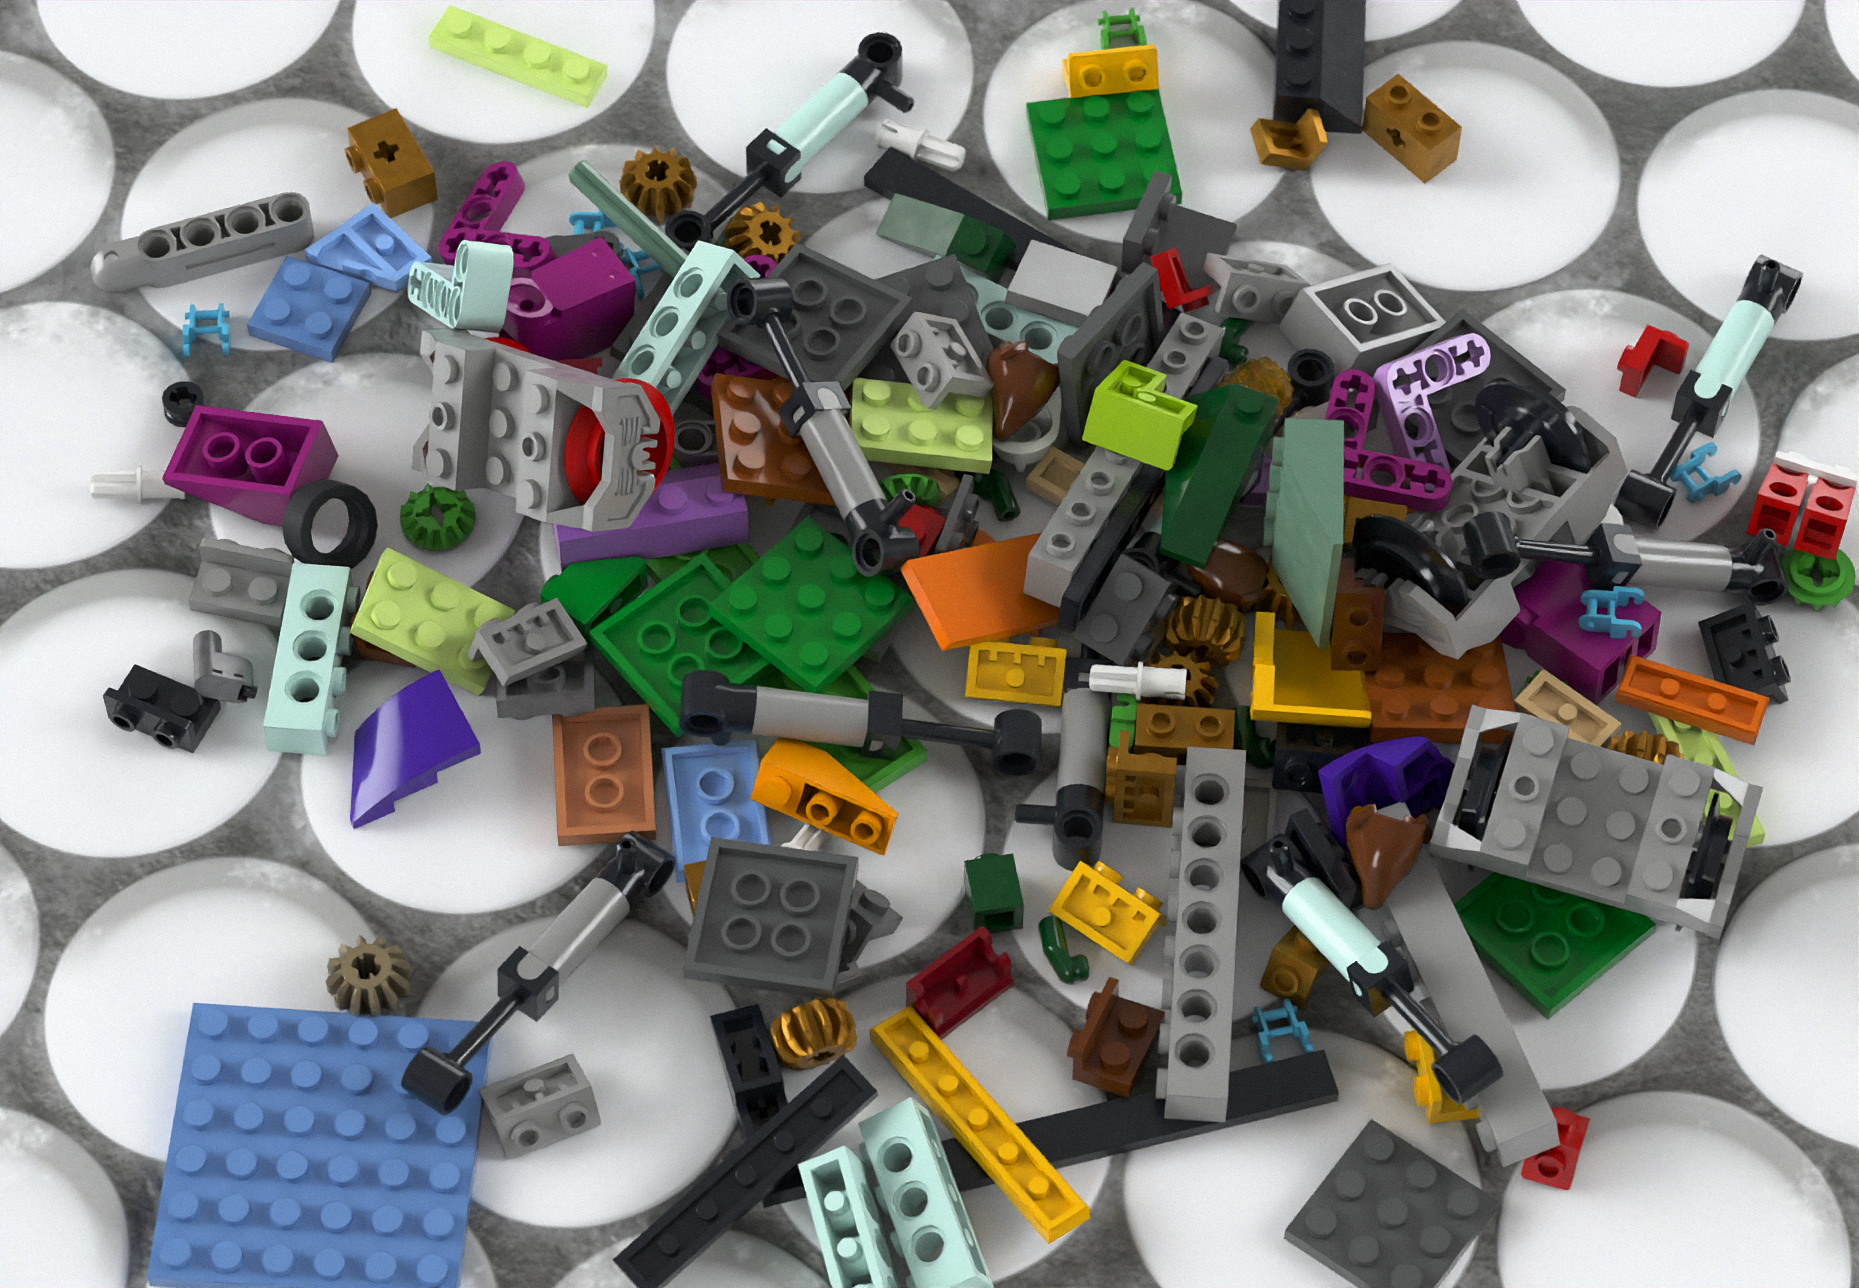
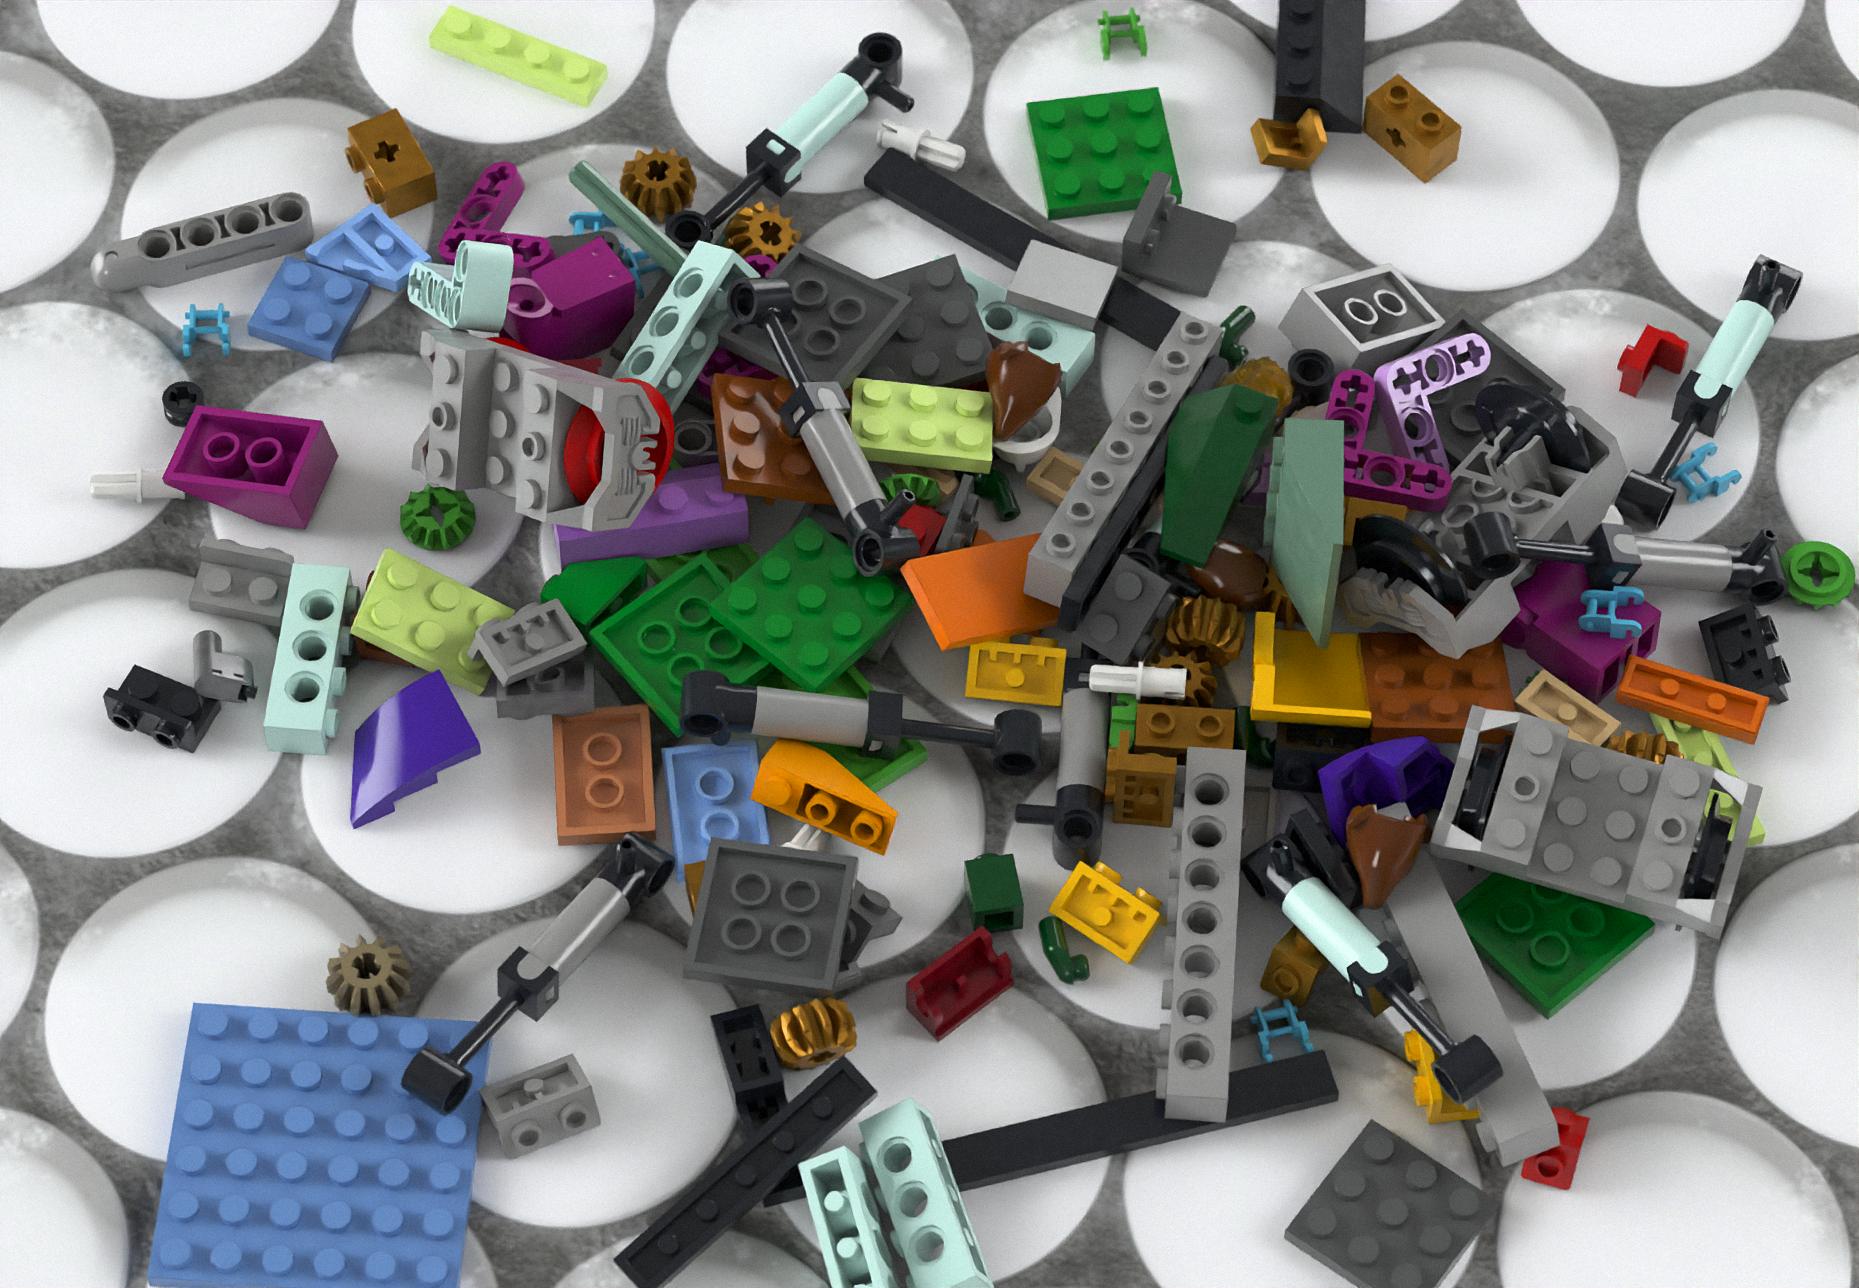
black tyre [282,479,378,569] -> none
yellow tile [869,1005,1090,1244] -> none
slope [876,193,1017,284] -> none
light grey bracket [891,311,994,410] -> none
dark grey plate [1057,262,1165,449] -> none
yellow bracket [1062,45,1159,98] -> none
reddish brown bracket [1067,977,1165,1098] -> none
lime panel [1082,360,1198,471] -> none
red bracket [1150,247,1219,313] -> none
light grey bracket [1202,253,1310,324] -> none
reddish brown bracket [1329,558,1385,671] -> none
red hips [1746,450,1859,561] -> none

